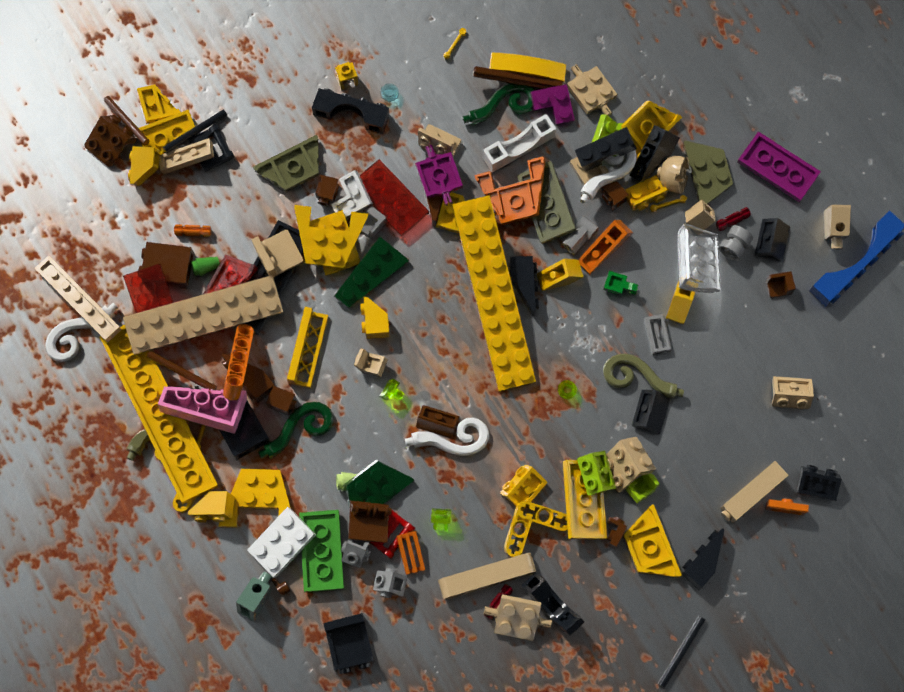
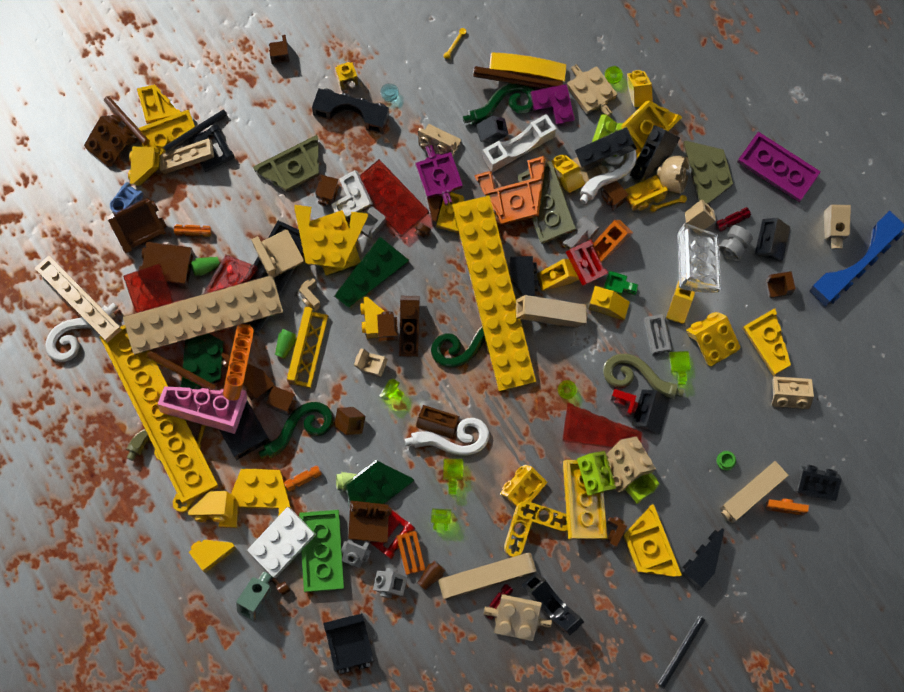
none -> reddish brown panel [107,197,167,254]
none -> medium blue piece [110,182,144,214]
none -> dark green wing [181,334,224,390]
none -> yellow slope [189,540,237,573]
none -> reddish brown panel [269,35,290,64]
none -> bright green cone [274,329,297,359]
none -> orange axle [284,465,322,492]
none -> tan bracket [299,278,321,311]
none -> reddish brown panel [334,407,366,435]
none -> reddish brown window [377,311,398,342]
none -> reddish brown slope [399,295,420,357]
none -> reddish brown plate [413,222,431,238]
none -> reddish brown cone [417,560,446,590]
none -> dark green plant [431,326,485,368]
none -> clear neon green plate [443,459,463,494]
none -> black brick [477,116,509,144]
none -> tan brick [516,295,588,328]
none -> yellow slope [549,154,585,193]
none -> clear red wing [562,402,642,449]
none -> red plate [566,239,608,286]
none -> yellow slope [588,286,630,320]
none -> clear neon green plate [604,66,623,84]
none -> red bracket [611,389,638,417]
none -> yellow slope [627,70,653,107]
none -> clear neon green plate [669,351,691,385]
none -> yellow bracket [686,312,740,366]
none -> bright green plate [716,451,736,471]
none -> yellow wing [742,308,791,376]

